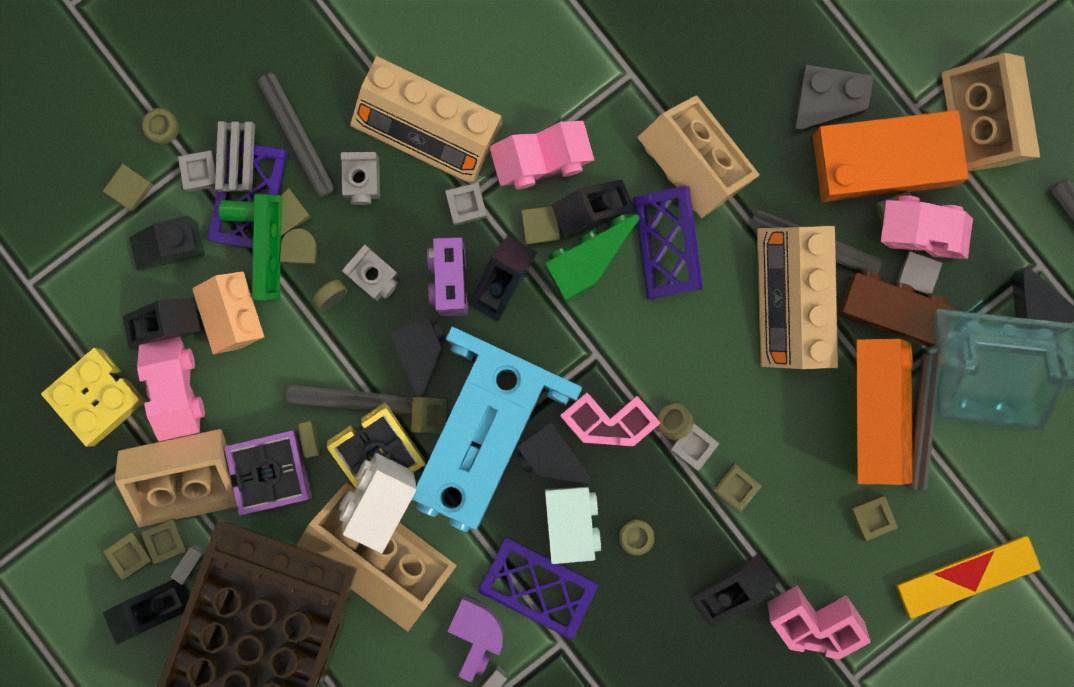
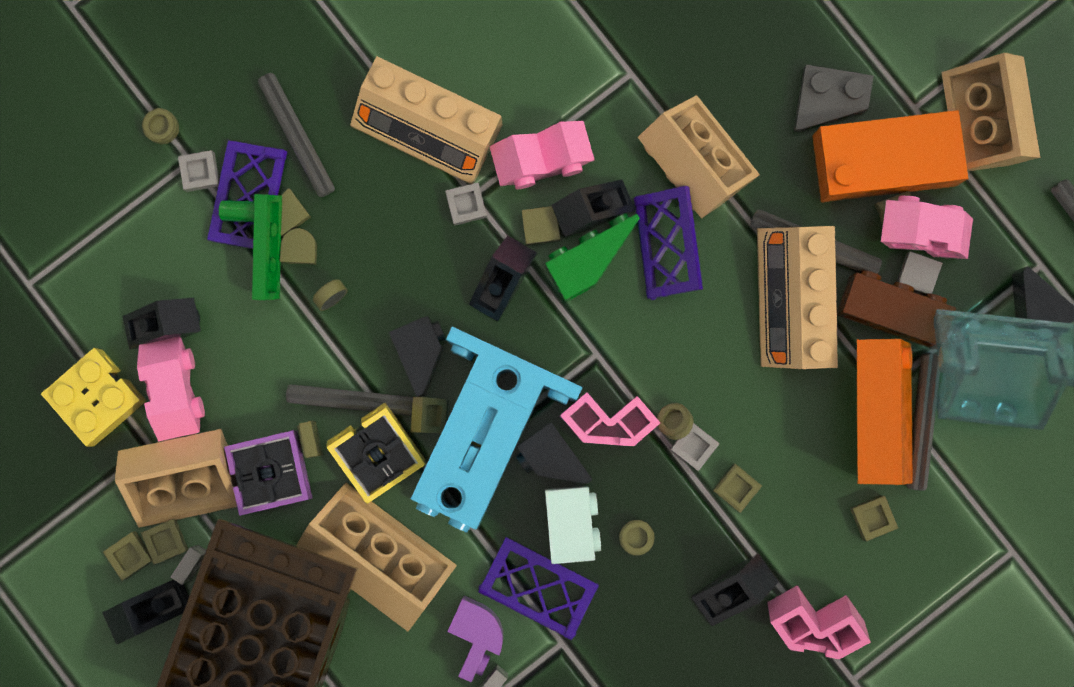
olive tile [103,164,153,212] -> none
black slope [129,215,205,271] -> none
light nougat brick [192,271,264,354] -> none
light grey tile [215,121,255,192] -> none
white brick [339,452,417,553] -> none
light grey brick [341,152,380,205] -> none
light grey brick [342,245,399,301] -> none
medium lavender piece [427,237,468,316] -> none
yellow tile [895,535,1041,619] -> none

